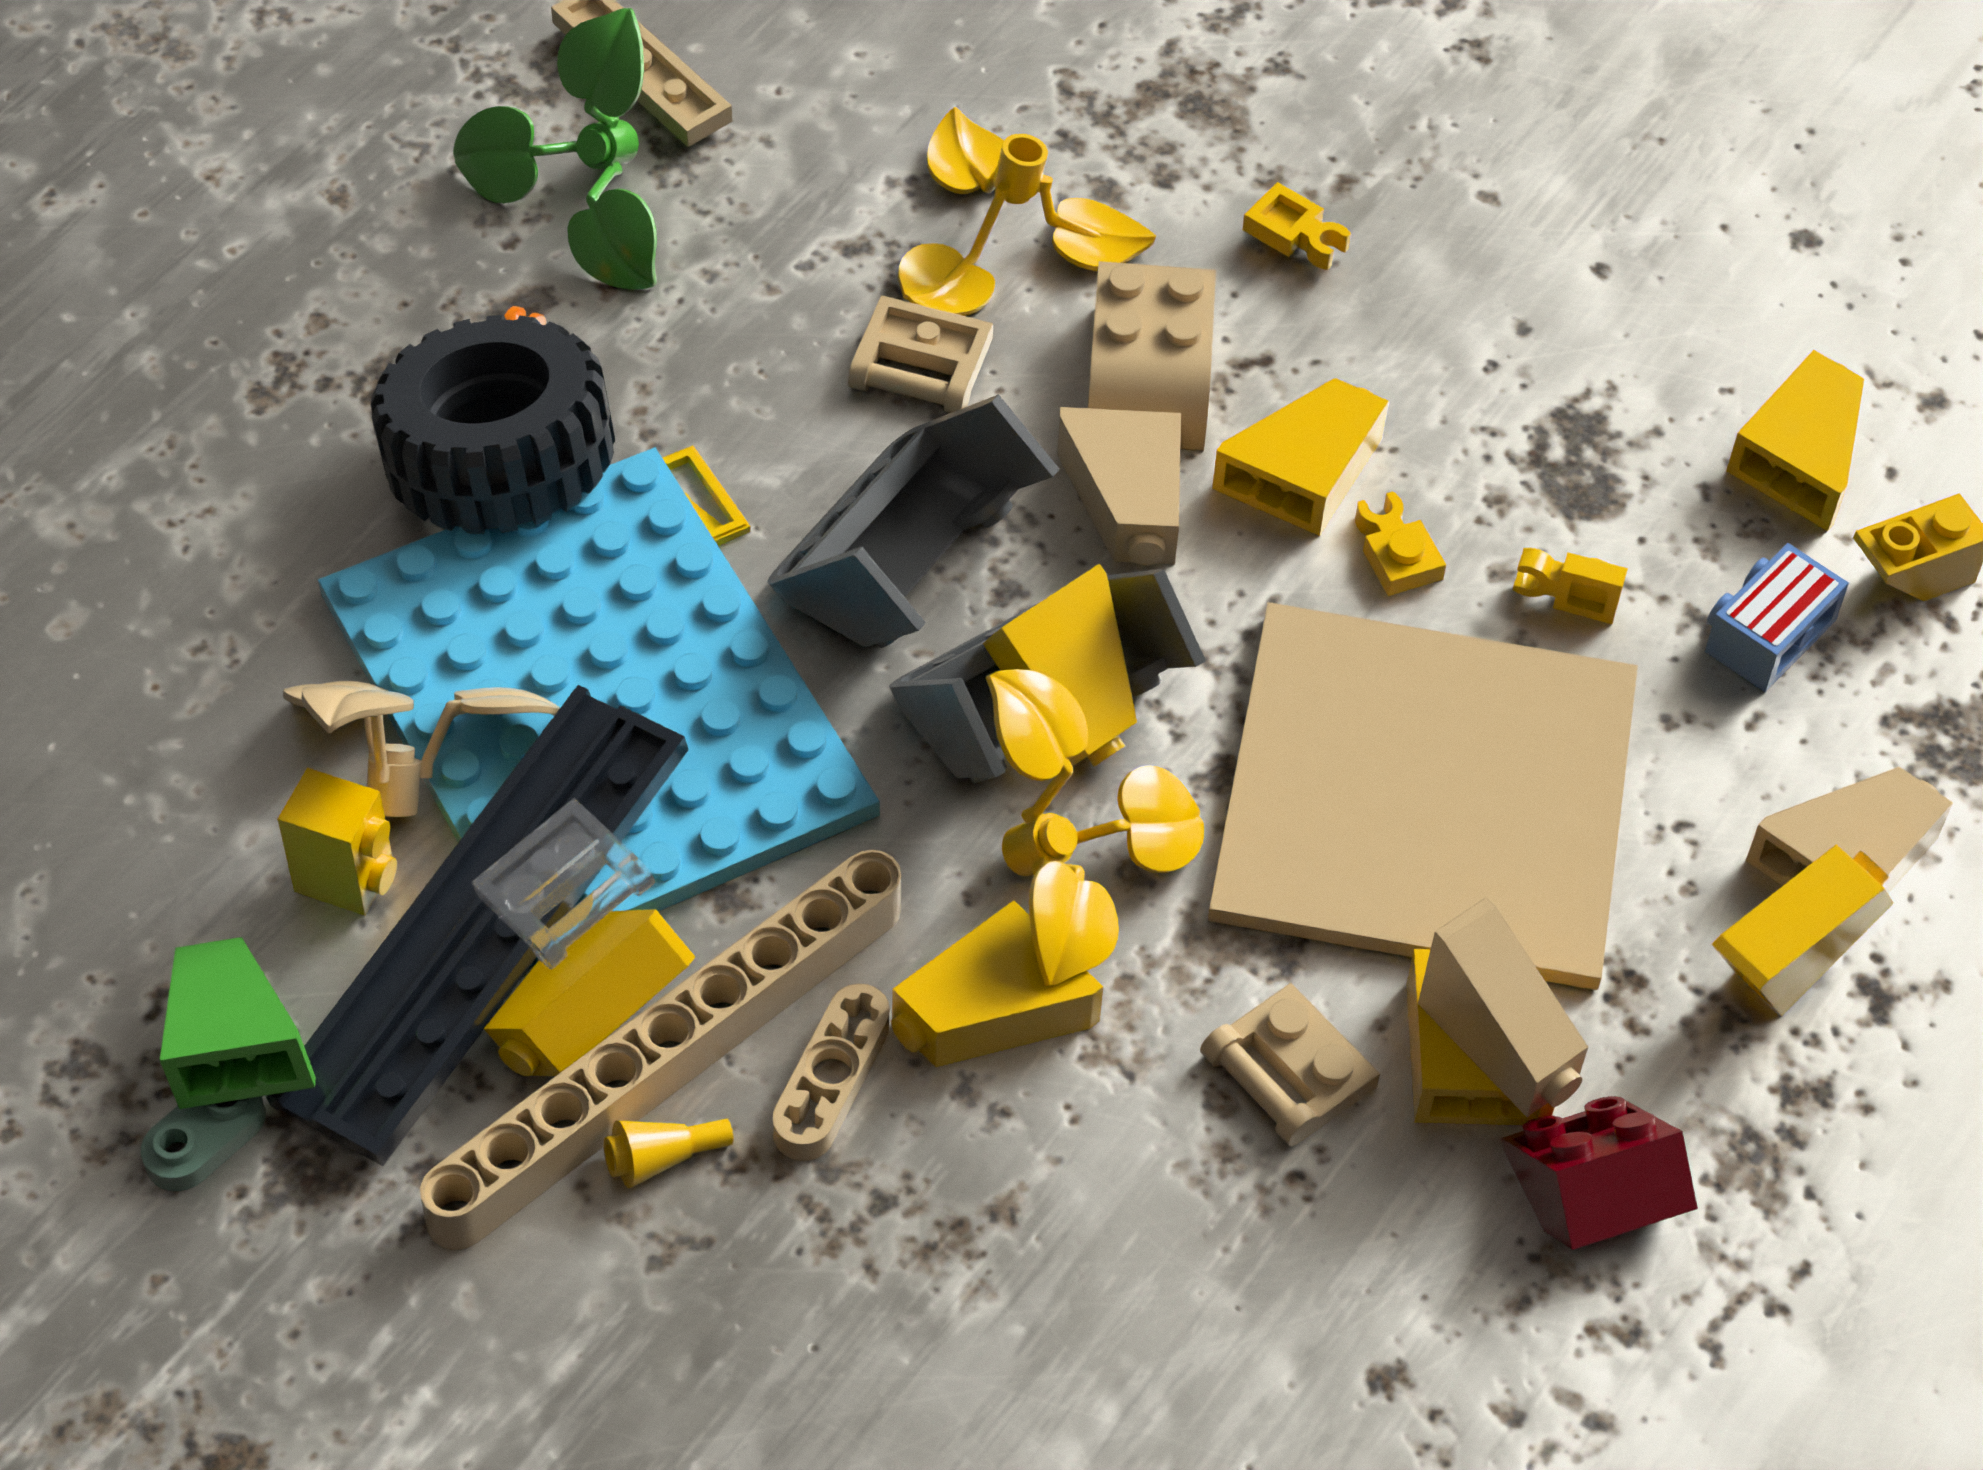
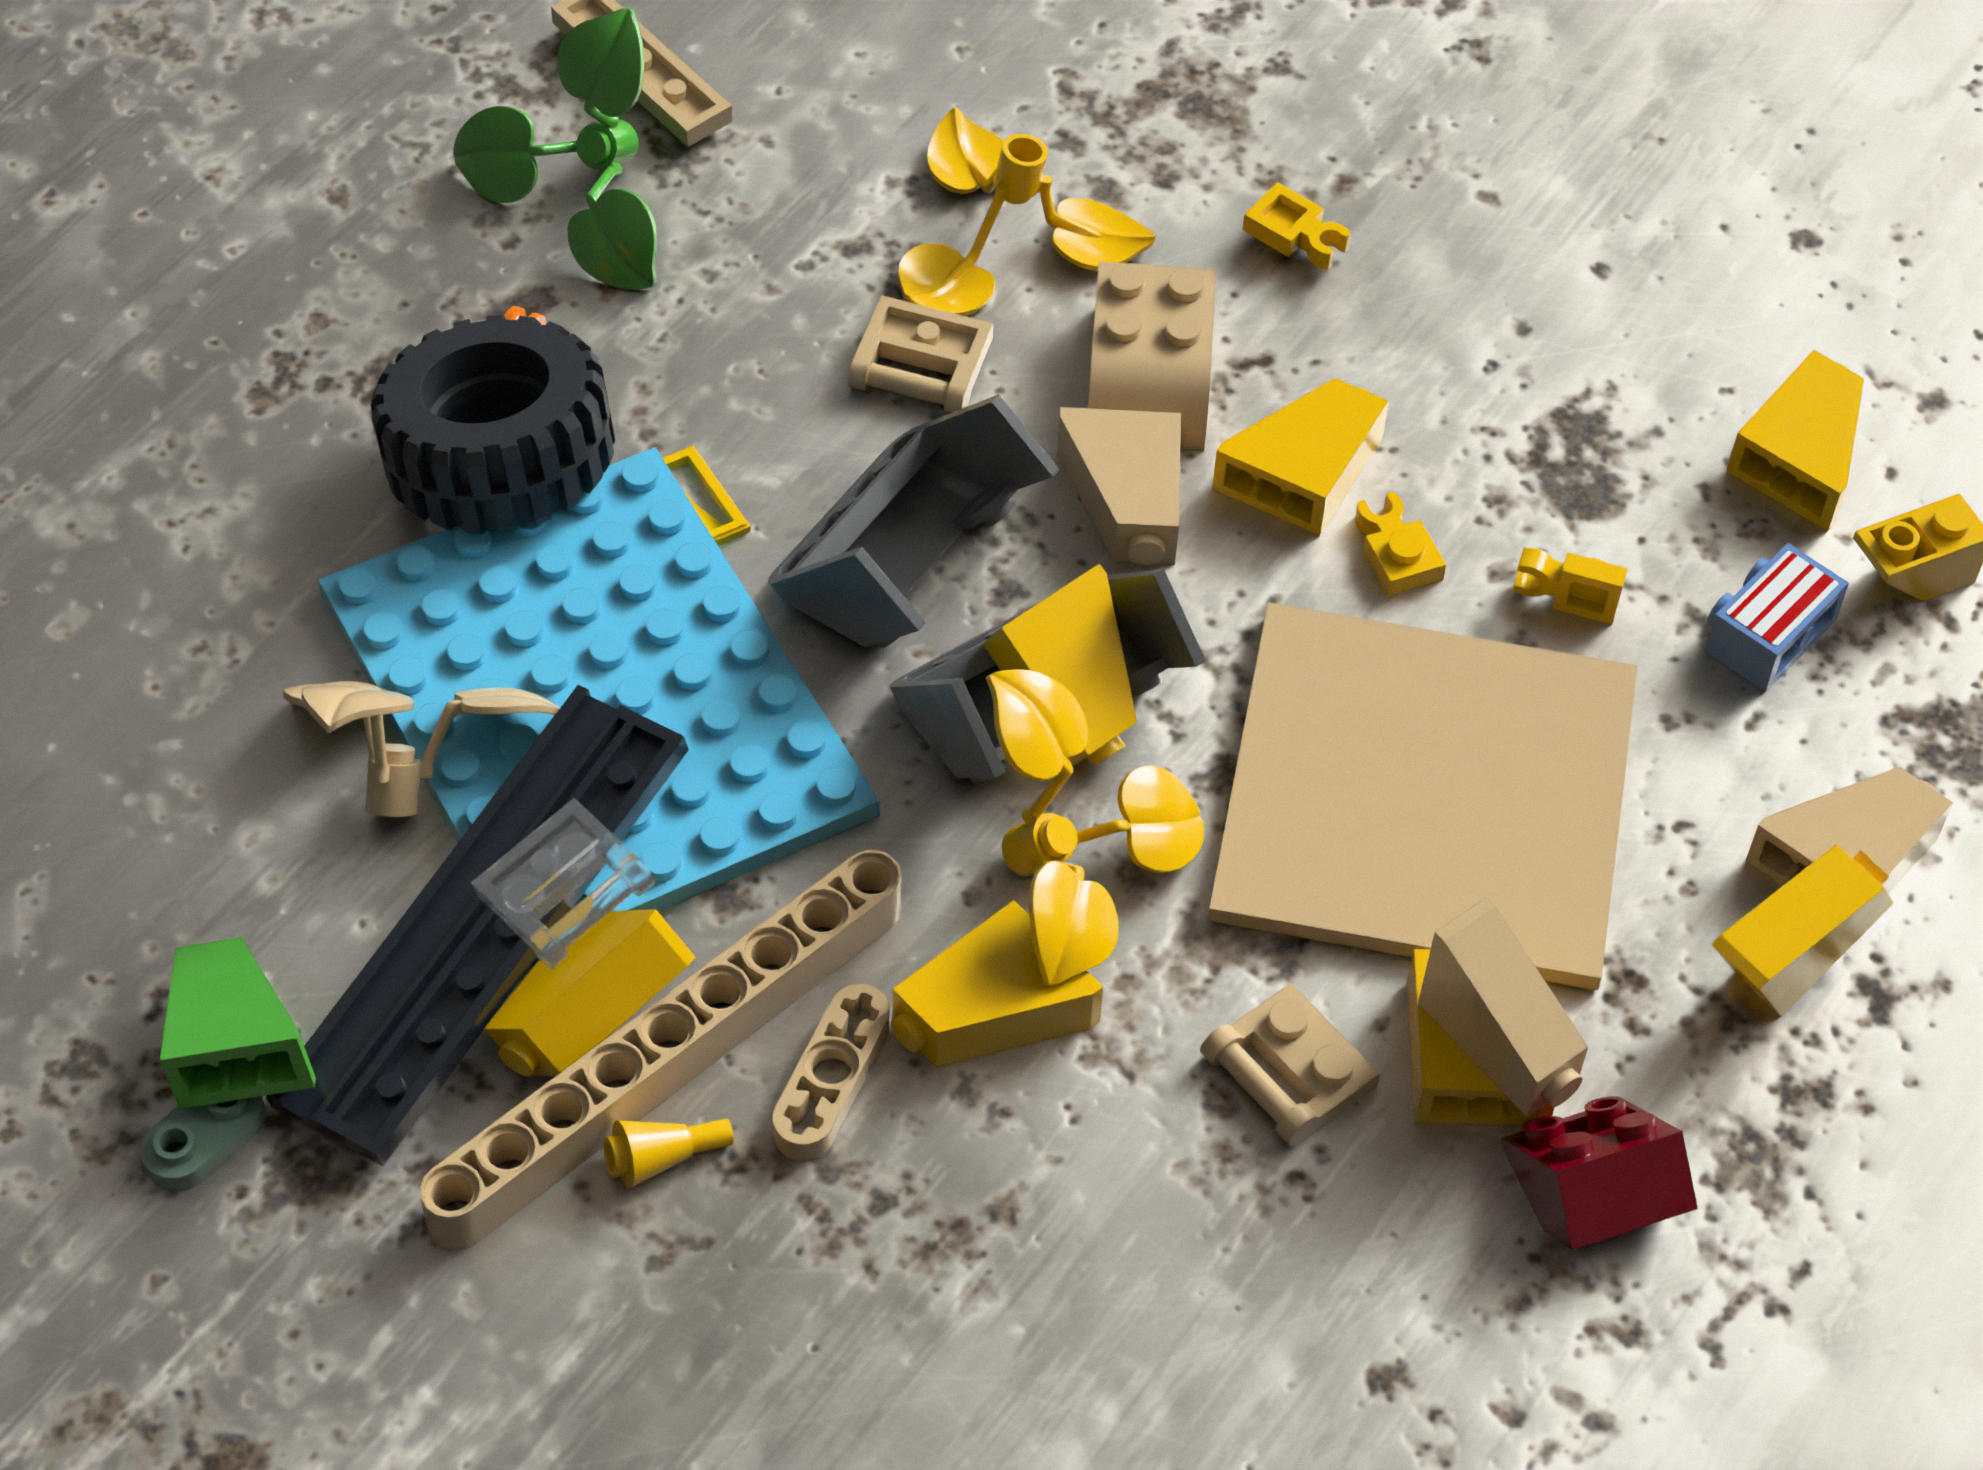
yellow brick [277,767,397,916] -> none

